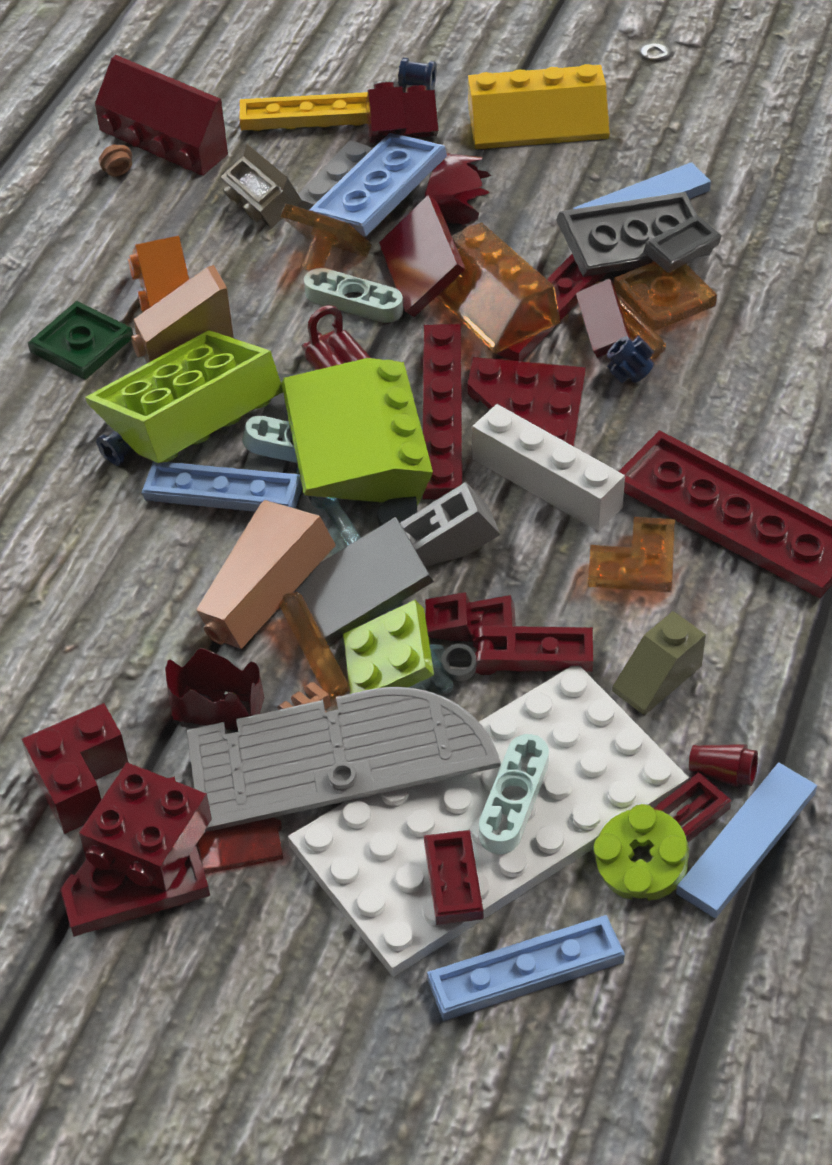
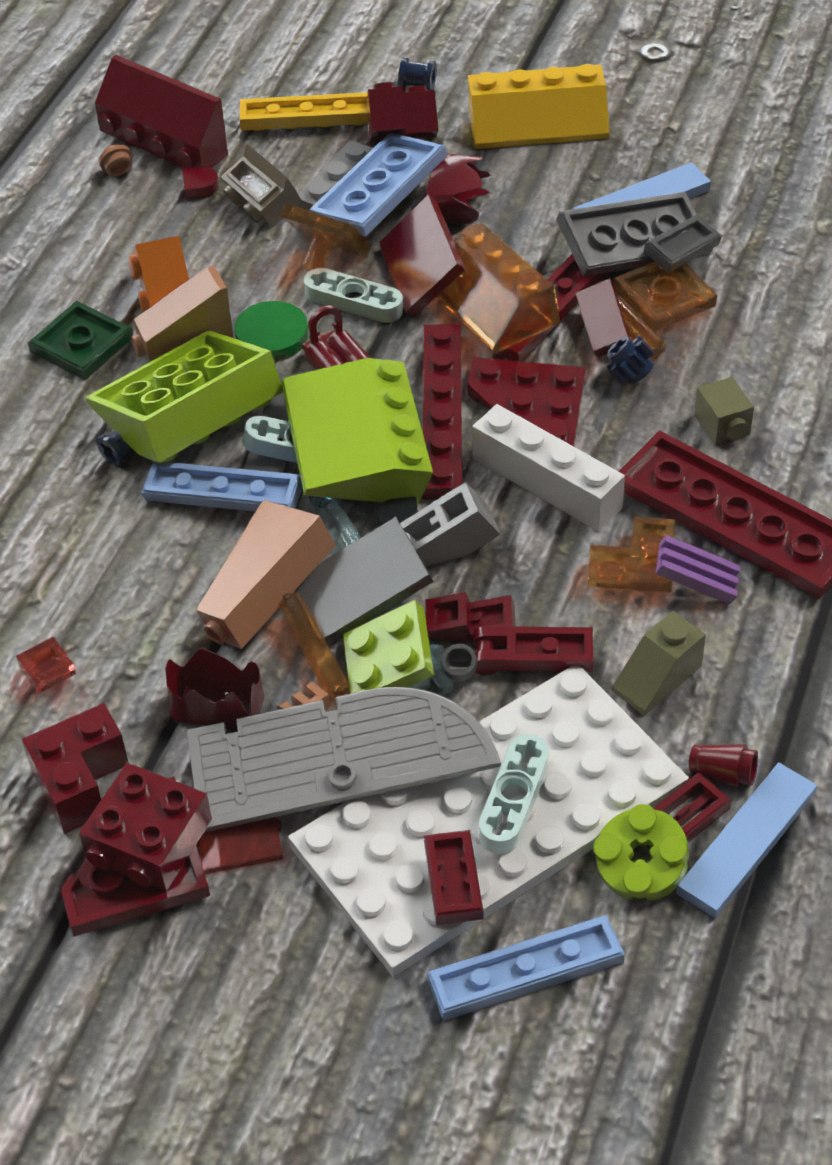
none -> clear red plate [16,637,76,694]
none -> dark red tile [182,166,219,199]
none -> green tile [234,301,309,360]
none -> medium lavender tile [655,535,740,604]
none -> olive brick [694,377,754,446]

